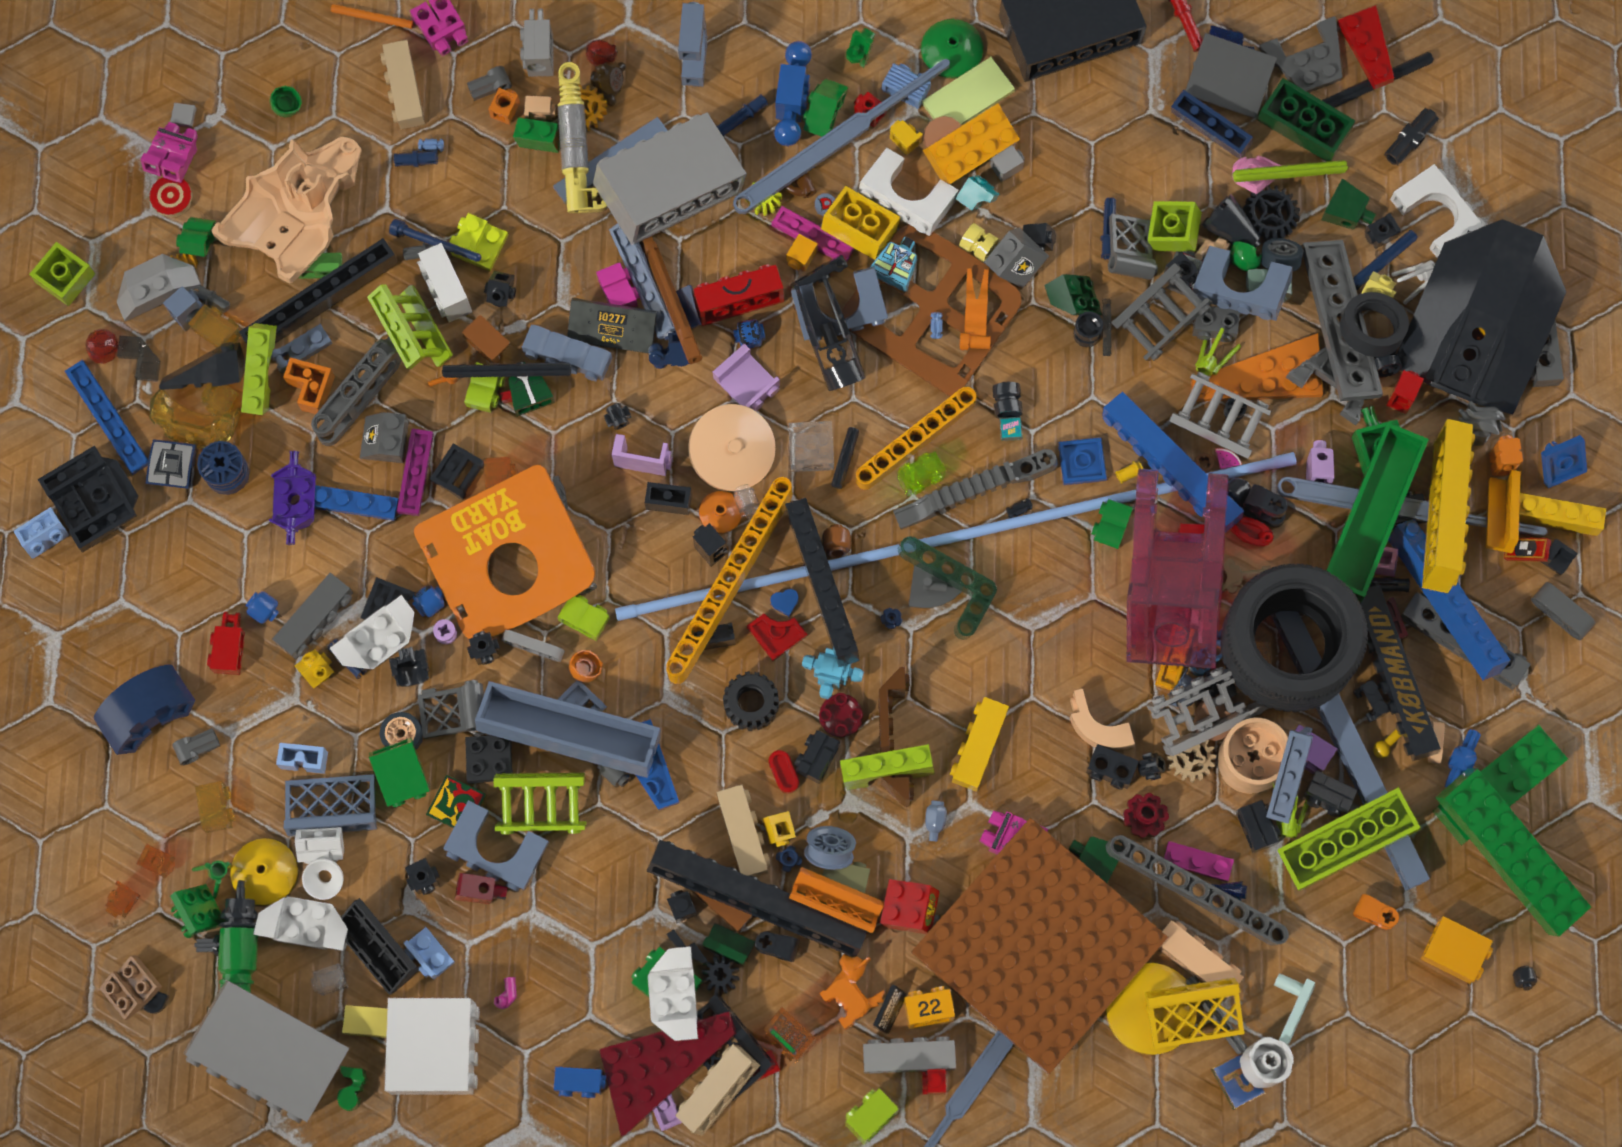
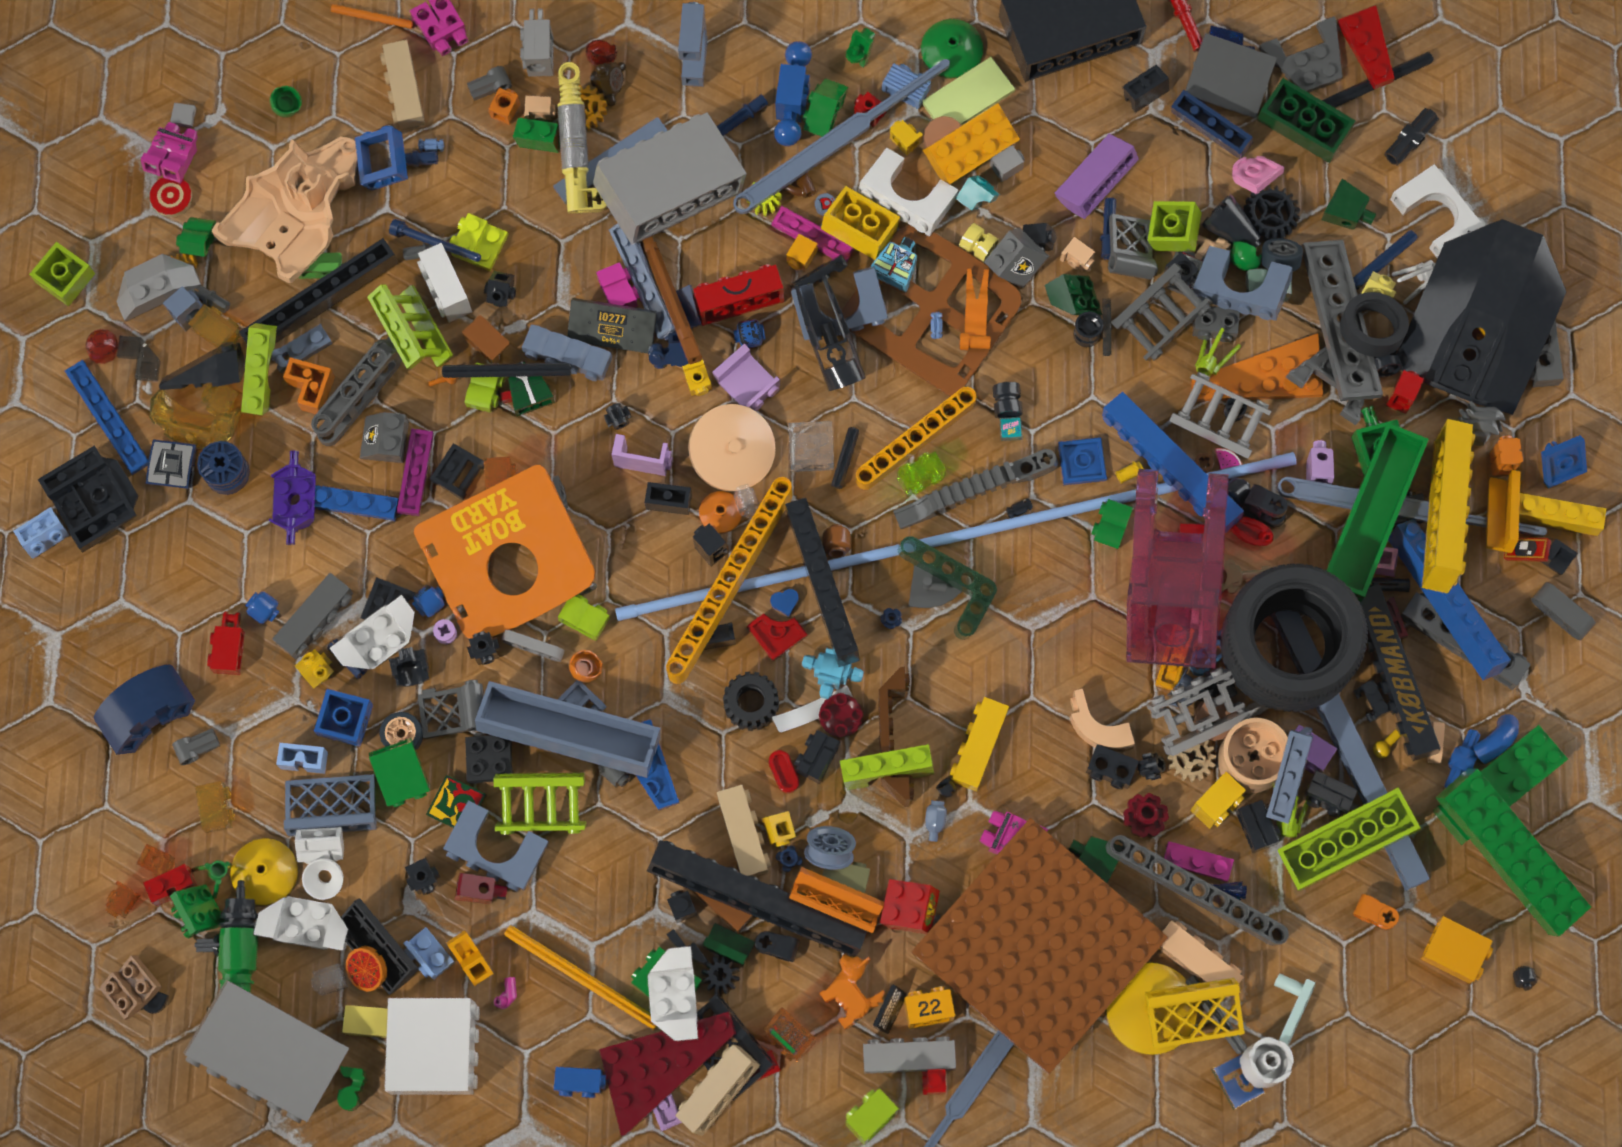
lime axle [1232,160,1348,182] -> none
black brick [1365,213,1401,249] -> none
none -> red brick [143,864,198,907]
none -> blue brick [314,689,373,747]
none -> tile [346,946,387,992]
none -> blue window [355,126,408,191]
none -> light orange brick [446,930,494,986]
none -> light orange axle [504,925,657,1029]
none -> yellow brick [682,360,712,396]
none -> white sticker [772,685,853,732]
none -> black hinge [936,778,956,797]
none -> medium lavender brick [1055,134,1139,219]
none -> light nougat brick [1060,237,1095,271]
none -> black hinge [1122,64,1169,113]
none -> yellow brick [1190,772,1246,829]
none -> blue cylinder [1473,714,1519,764]

